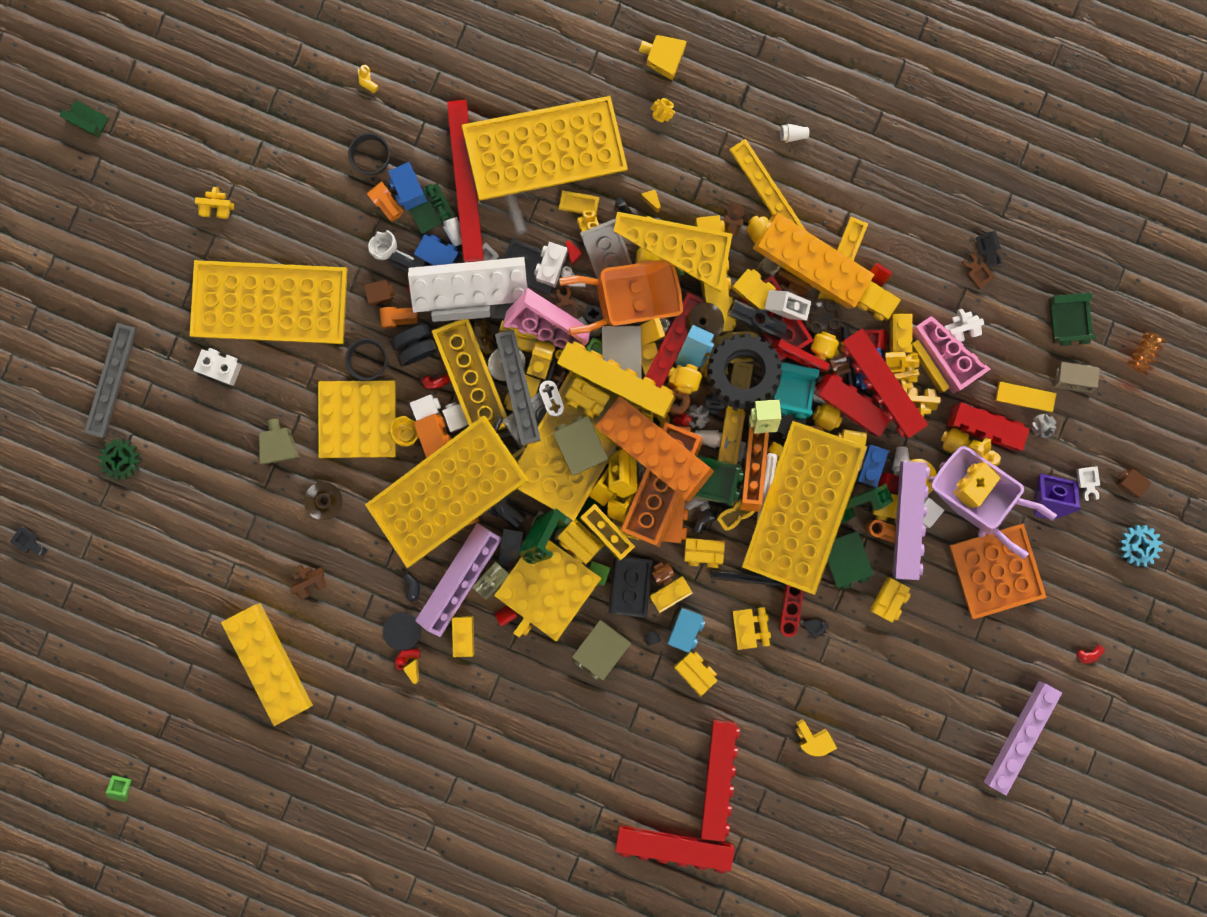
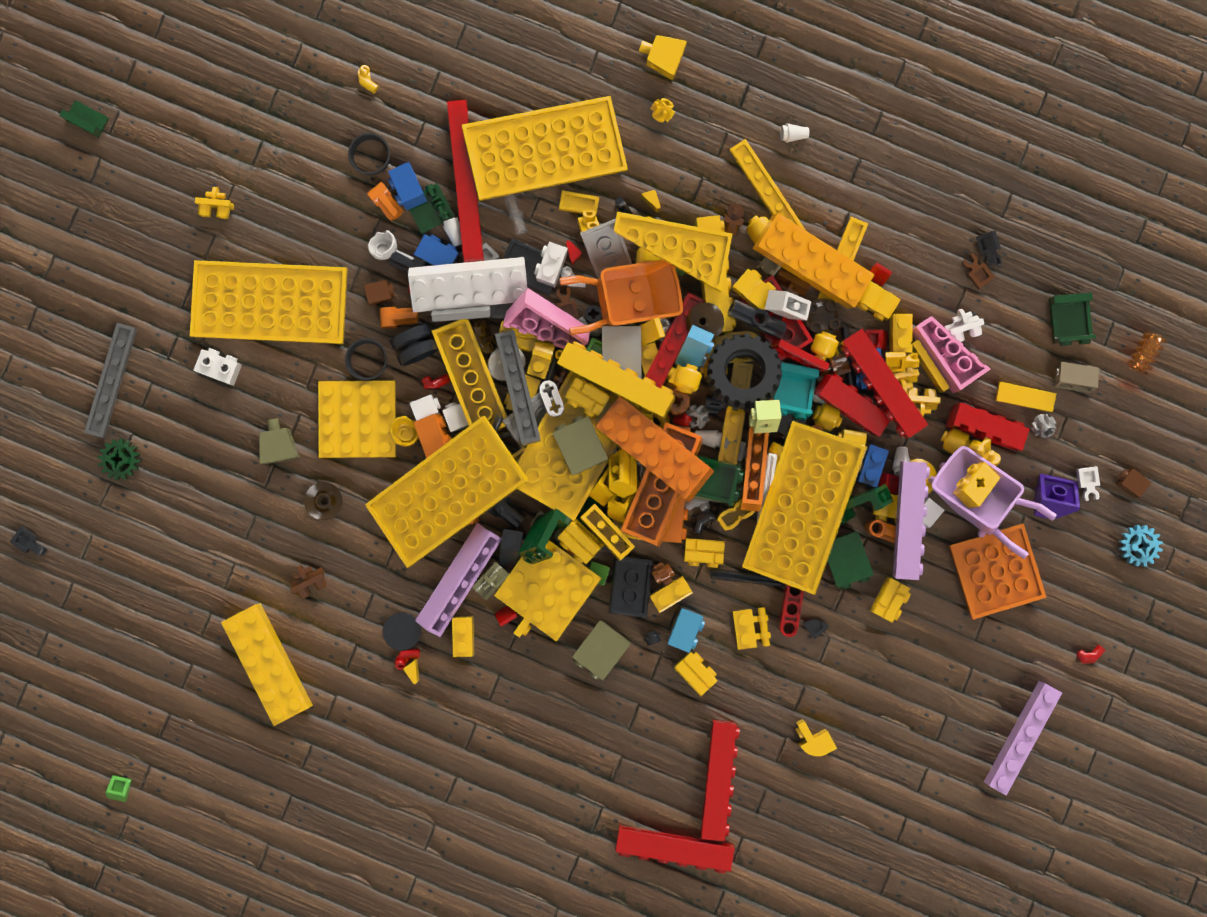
black arm [403,572,420,602] -> none

